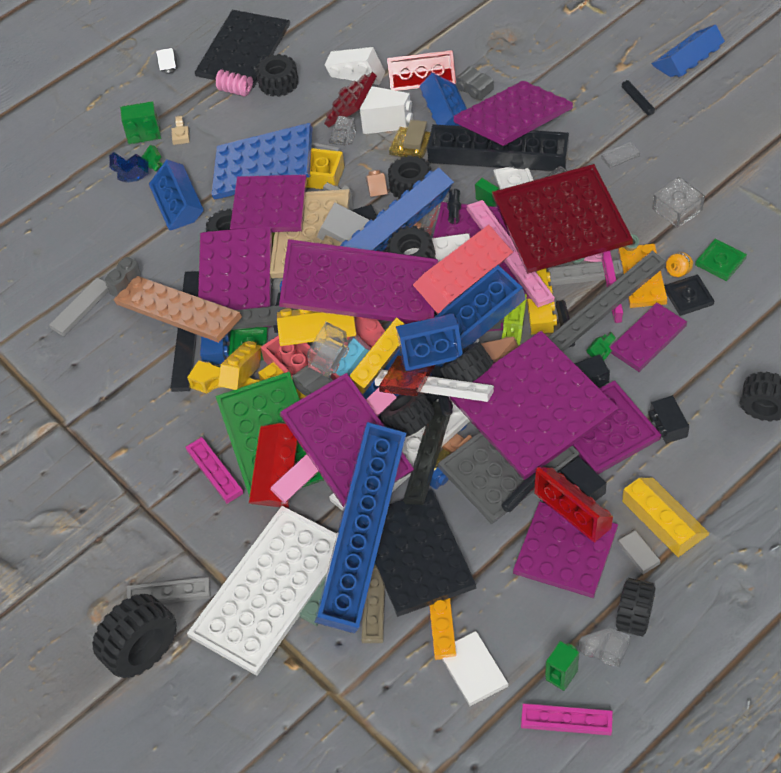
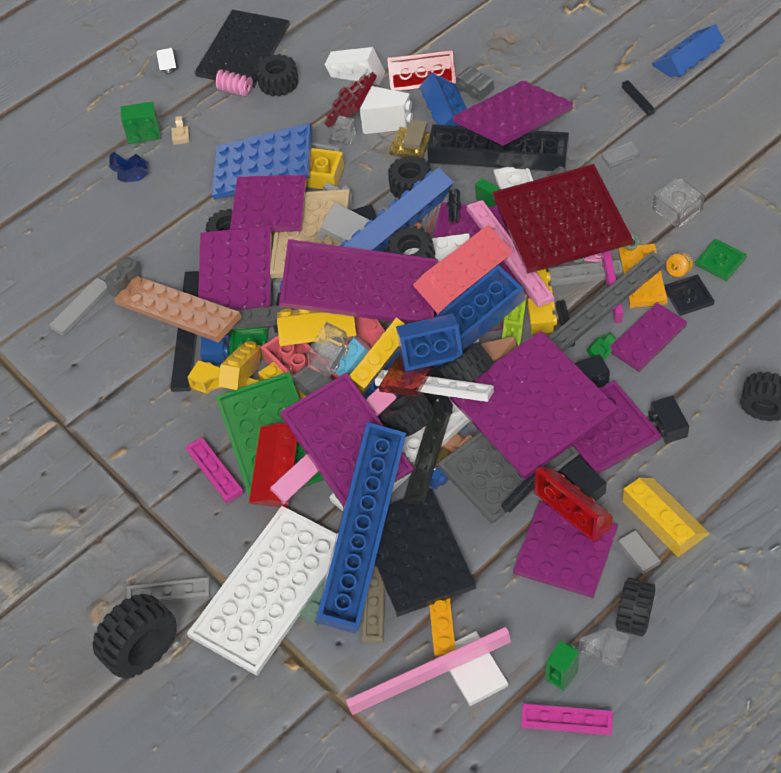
green plate [142,145,163,171] -> none
blue slope [149,159,204,230] -> none
nougat slope [365,170,388,197] -> none
none -> bright pink tile [346,627,511,715]

